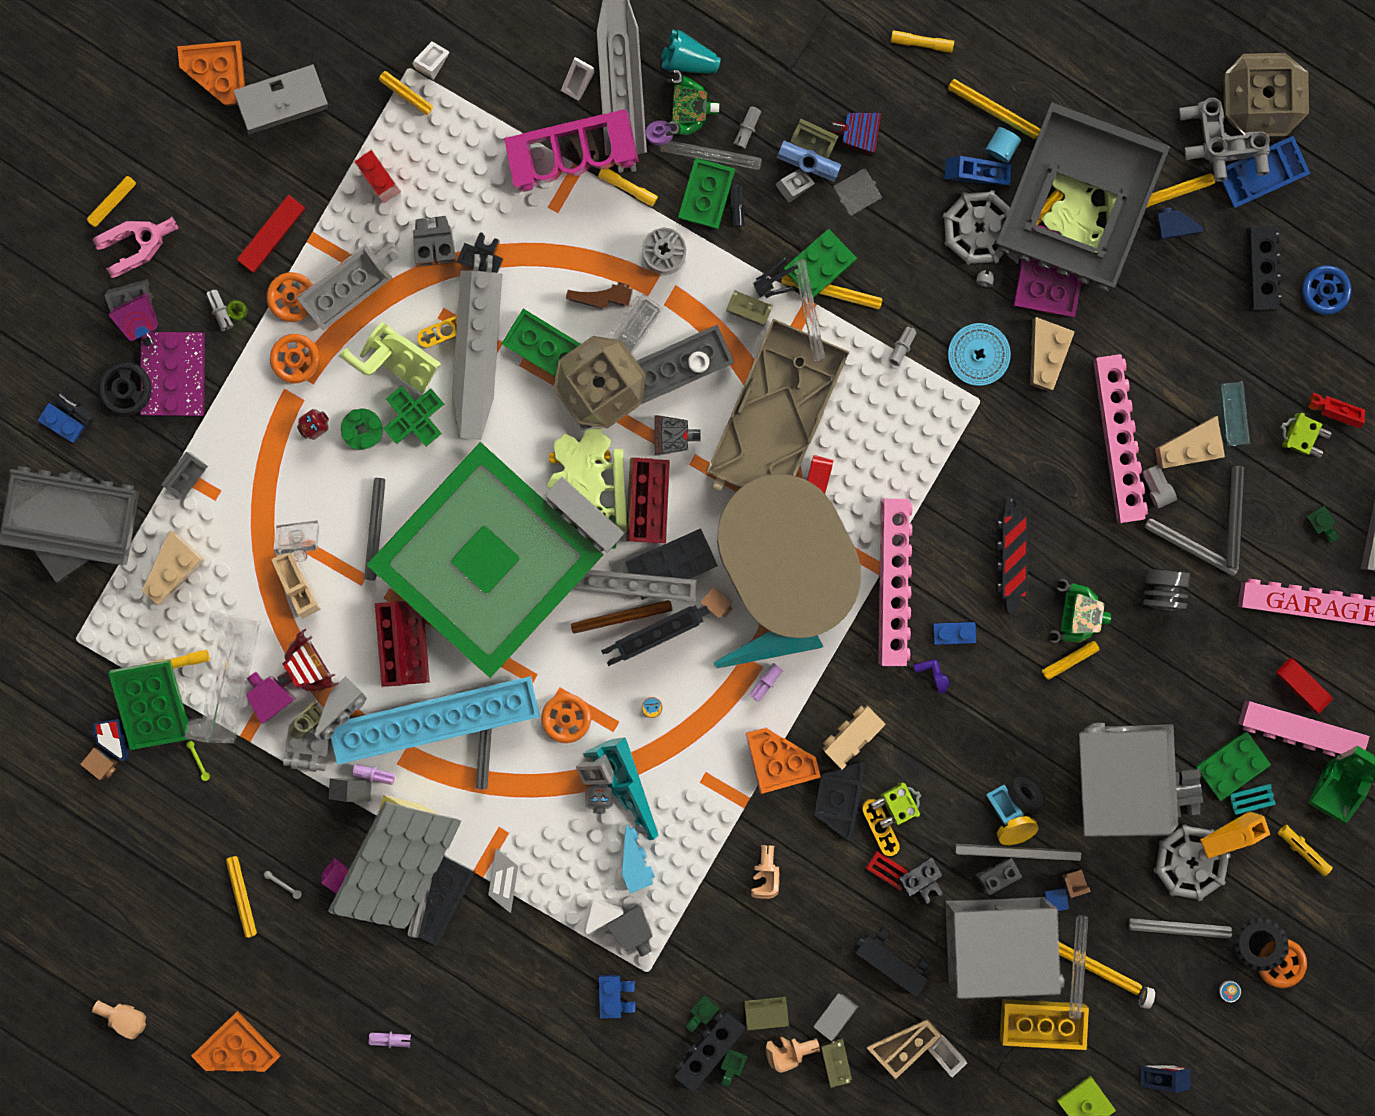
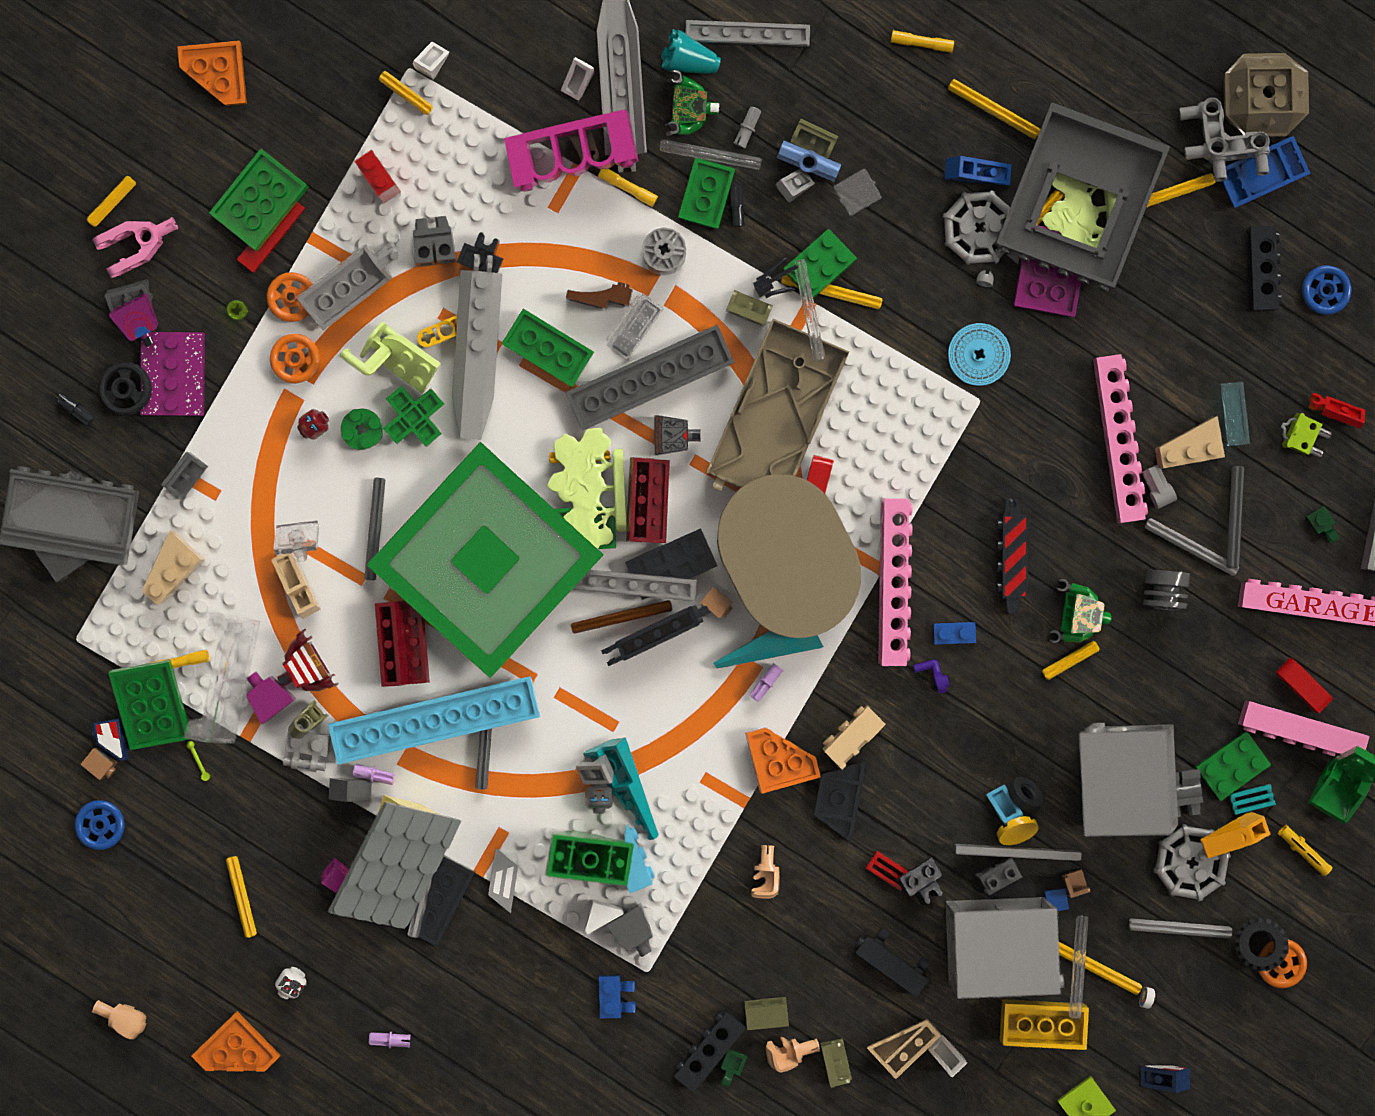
blue plate [38,403,86,443] -> none
light grey axle [206,290,234,331] -> none
light grey brick [233,65,328,135] -> none
light grey hinge [264,871,302,899] -> none
light grey slope [314,676,367,742] -> none
orange plate [541,694,591,743] -> none
light grey brick [545,477,624,553] -> none
dark tan piece [553,336,646,428] -> none
tile [642,697,663,718] -> none
medium lavender piece [646,120,673,145] -> none
dark green plate [685,994,719,1032] -> none
white tile [688,352,709,373] -> none
light grey hinge [814,993,858,1041] -> none
torso [831,113,881,156] -> none
yellow beam [862,799,899,856] -> none
lime piece [871,783,921,828] -> none
light grey axle [888,327,916,366] -> none
medium azure piece [986,127,1021,163] -> none
tan wedge [1030,317,1075,392] -> none
dark blue slope [1154,208,1203,241] -> none
tile [1219,980,1241,1002] -> none
none -> blue plate [75,800,124,850]
none -> green plate [209,149,309,252]
none -> white head [275,967,306,999]
none -> green brick [545,831,634,886]
none -> light grey tile [685,20,810,47]

